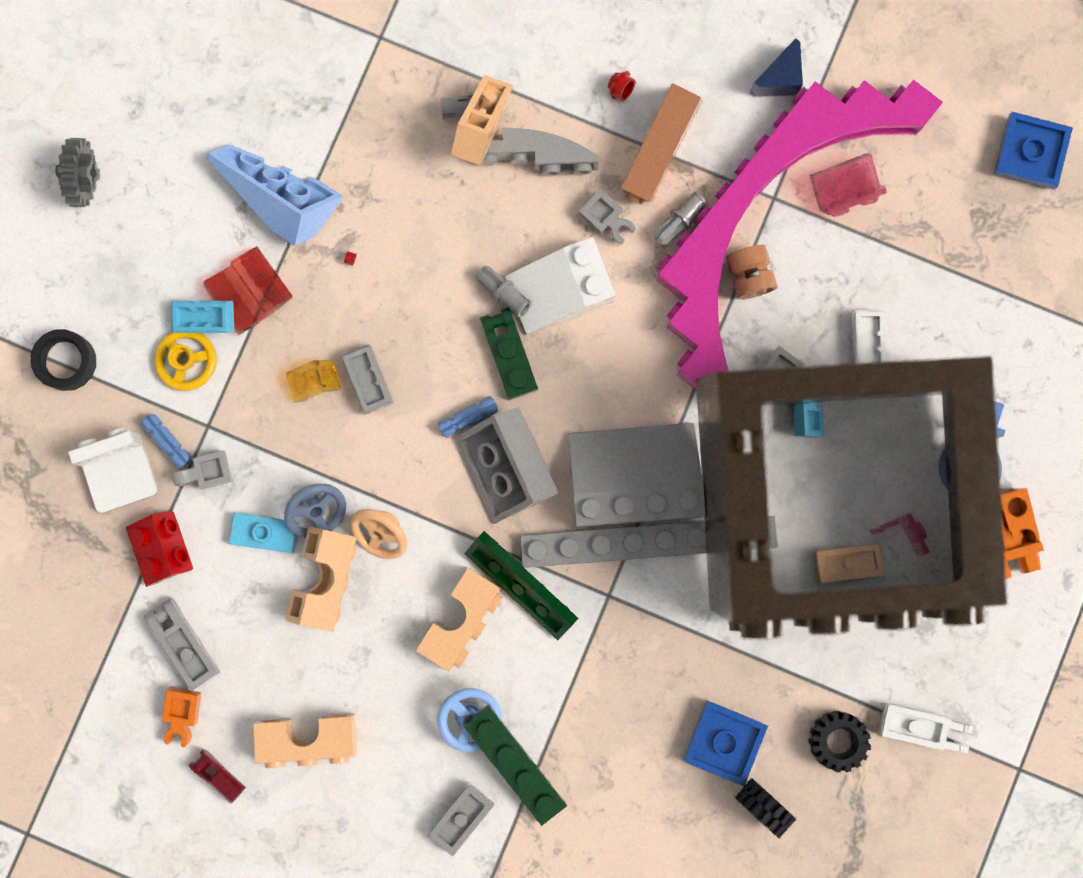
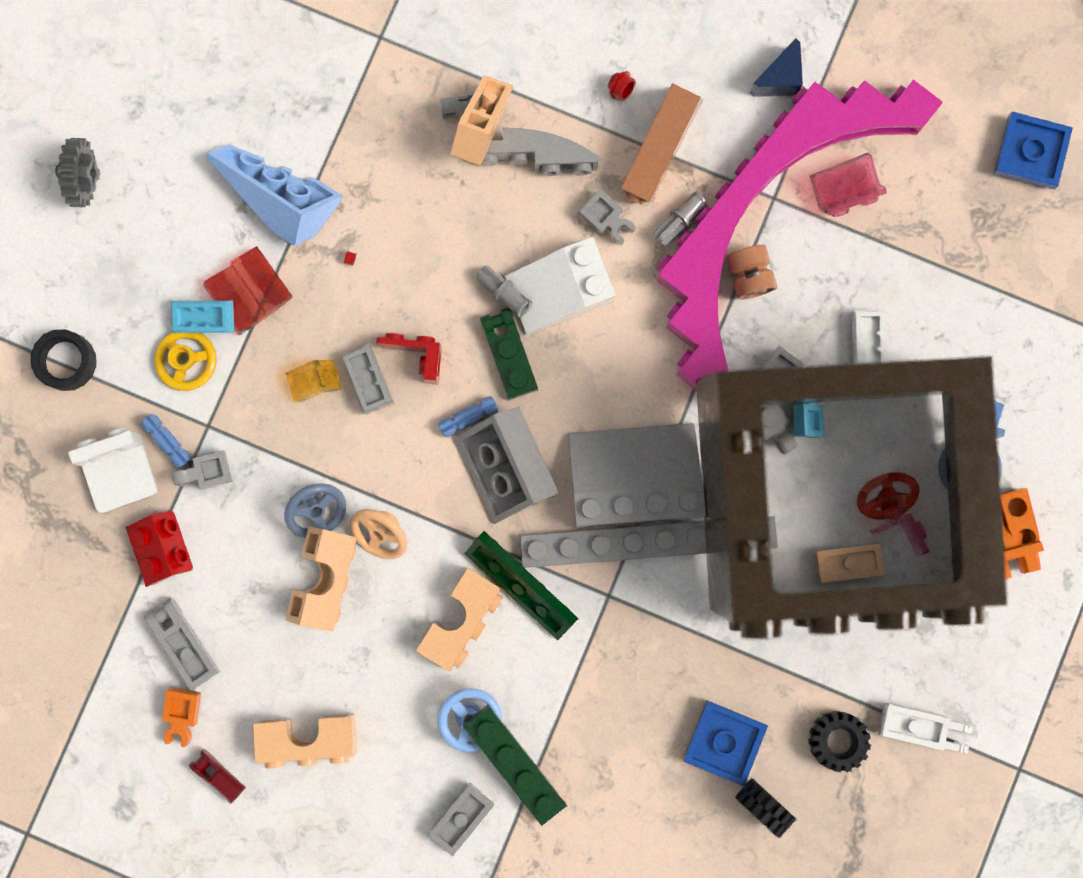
medium azure plate [229,513,299,553] -> none
none -> red bracket [376,333,442,385]
none -> light grey plate [762,405,798,454]
none -> clear red piece [856,472,920,520]

